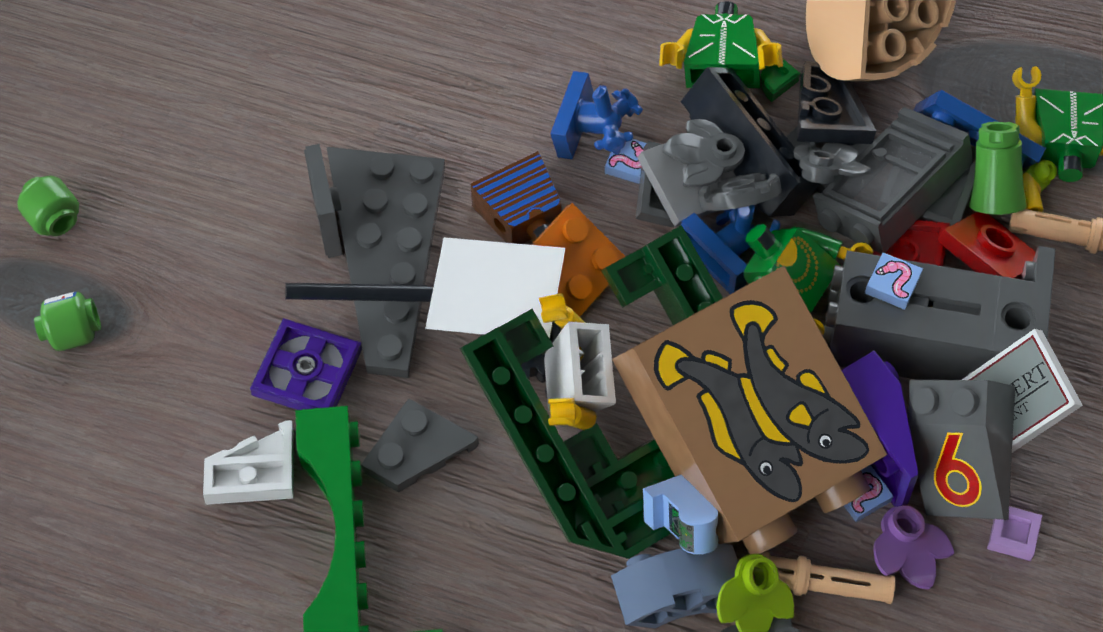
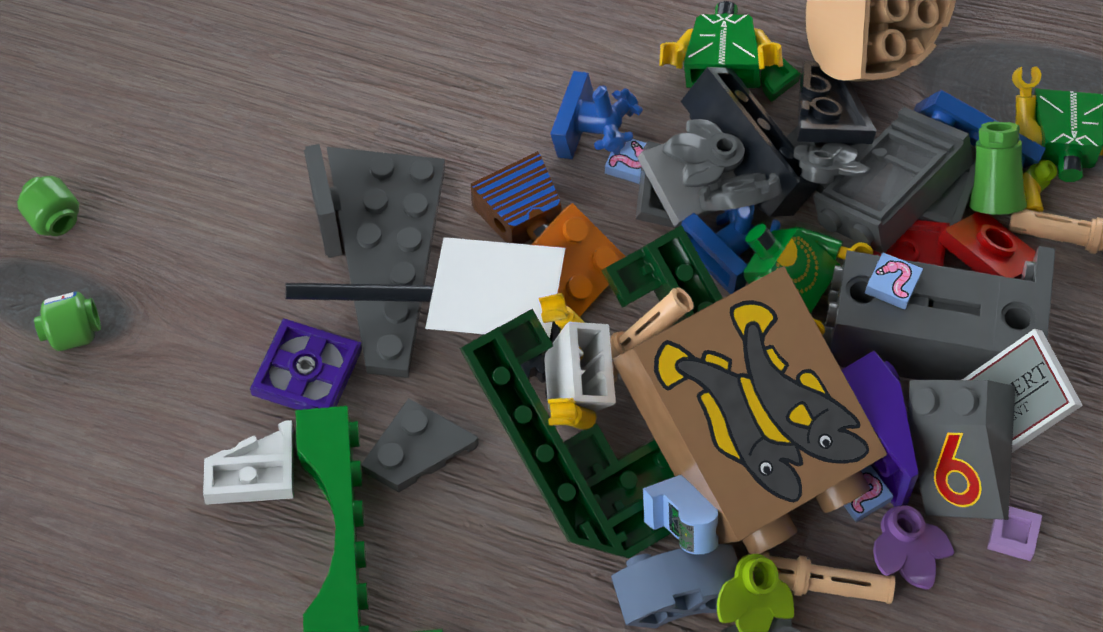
none -> light nougat pin [610,287,694,383]

